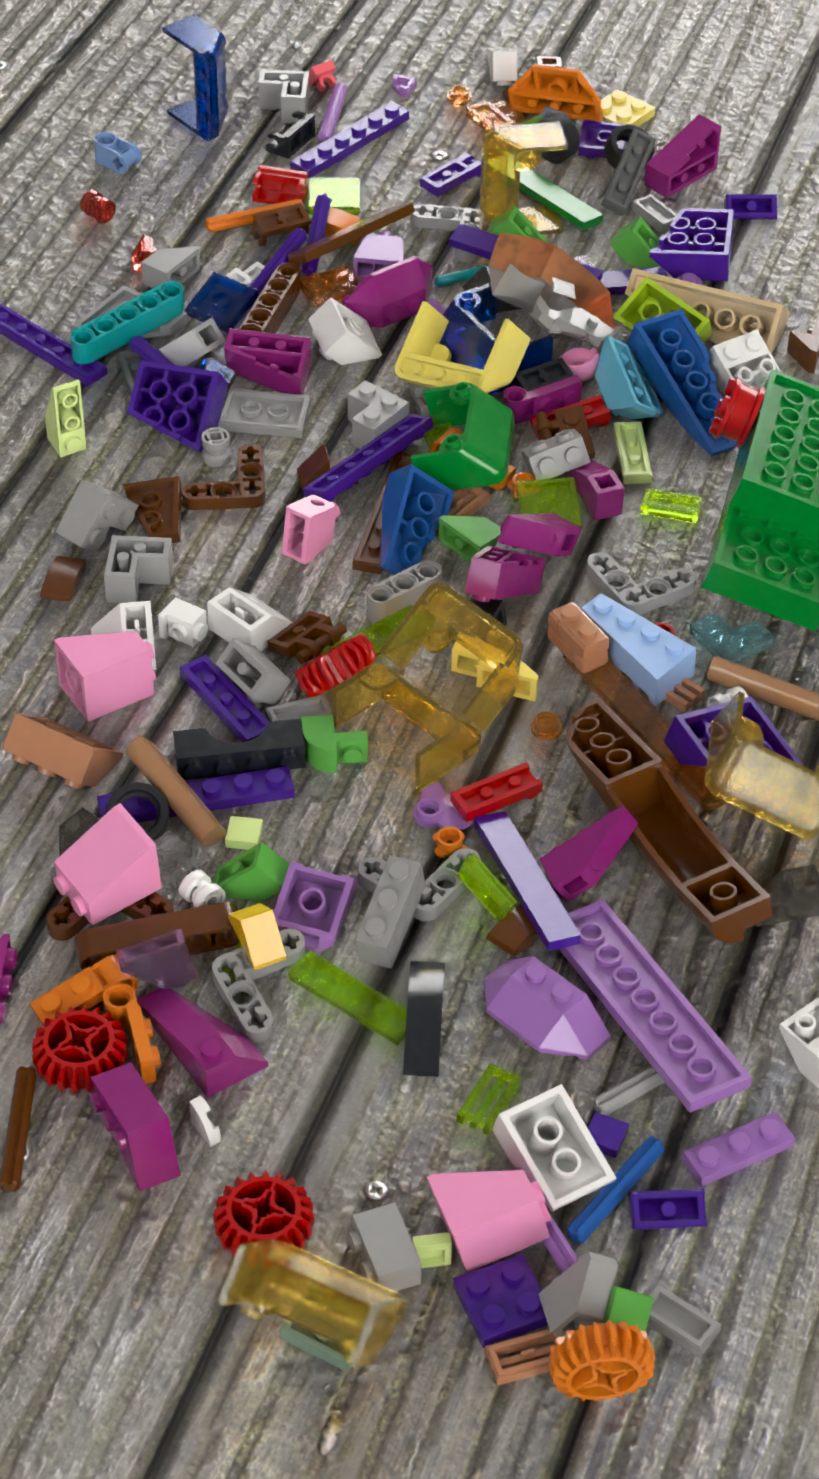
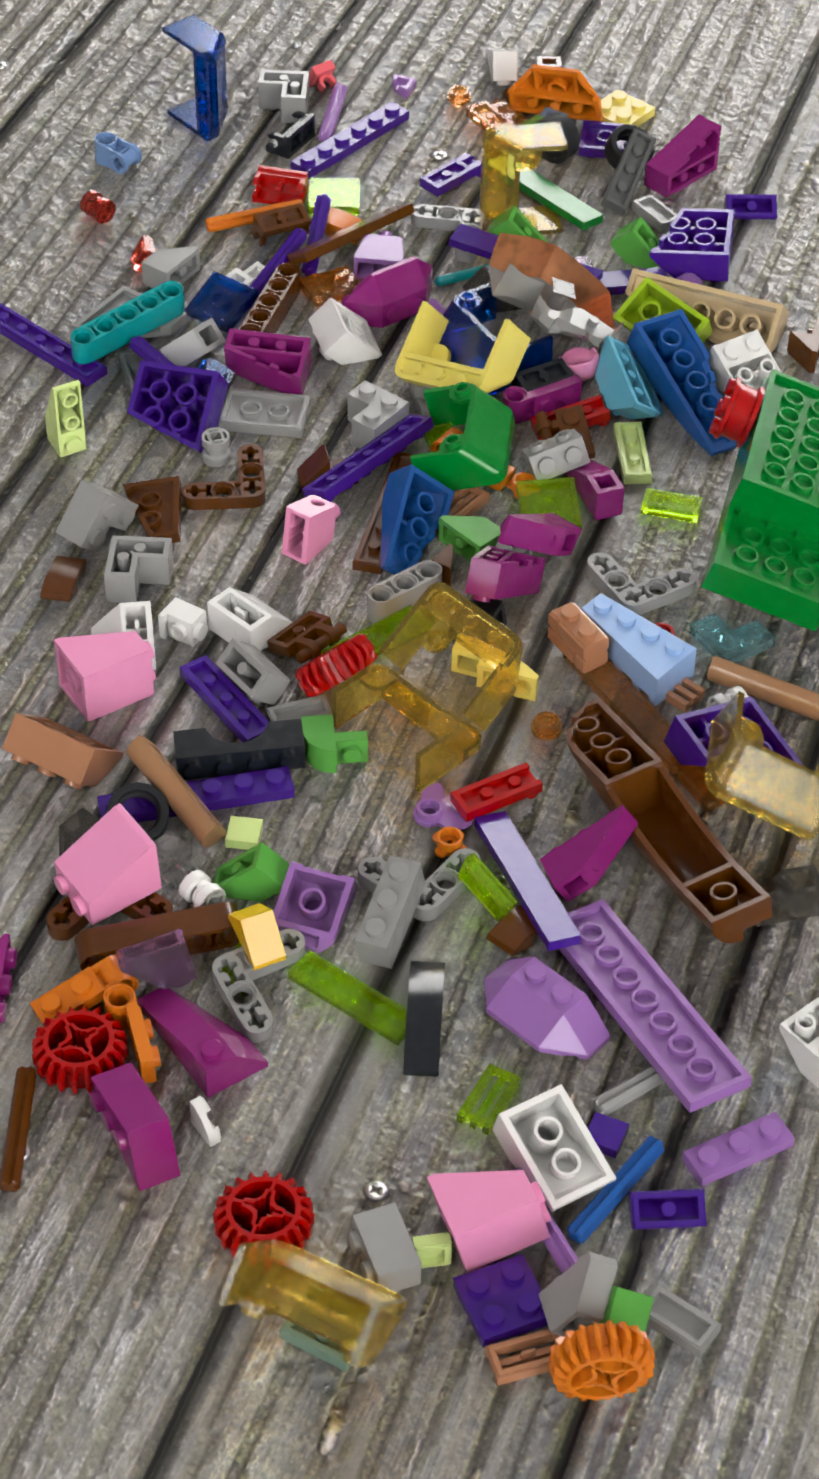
none -> reddish brown slope [432,544,453,589]

